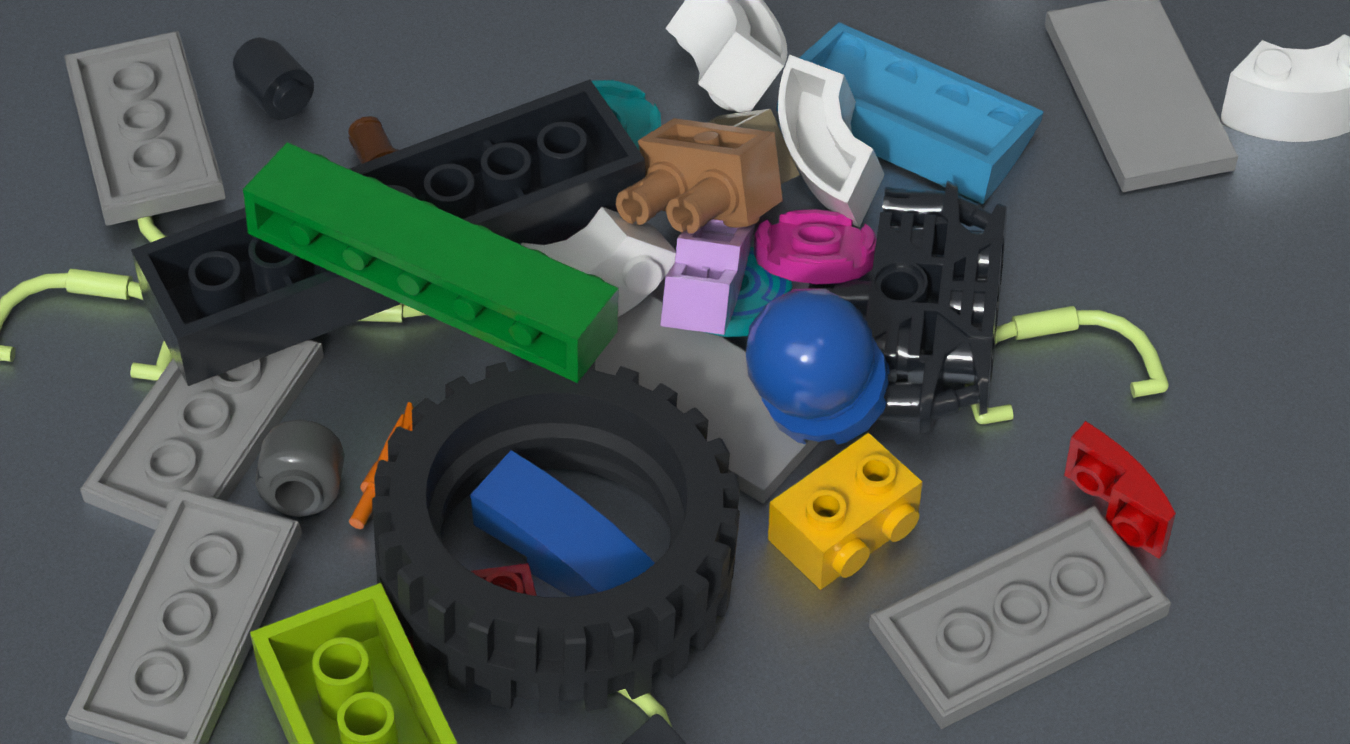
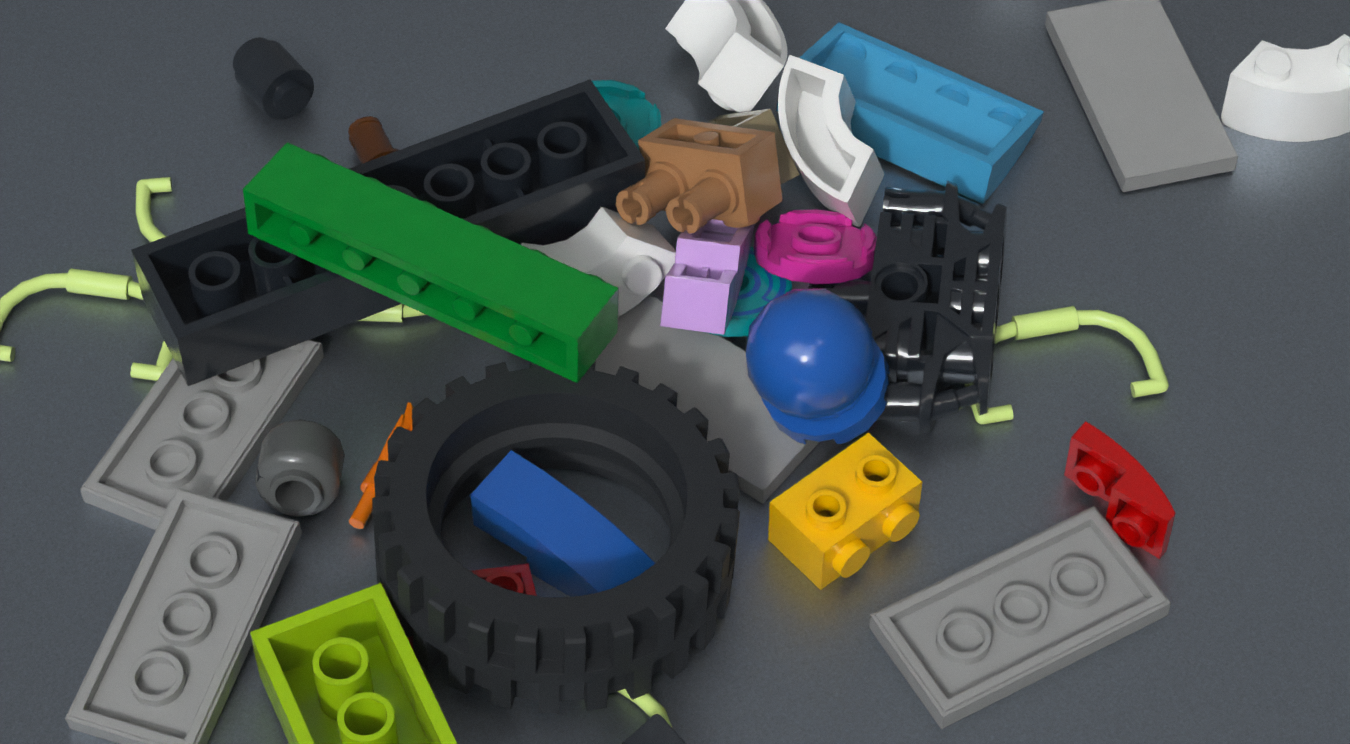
light grey tile [64,31,226,226] -> none

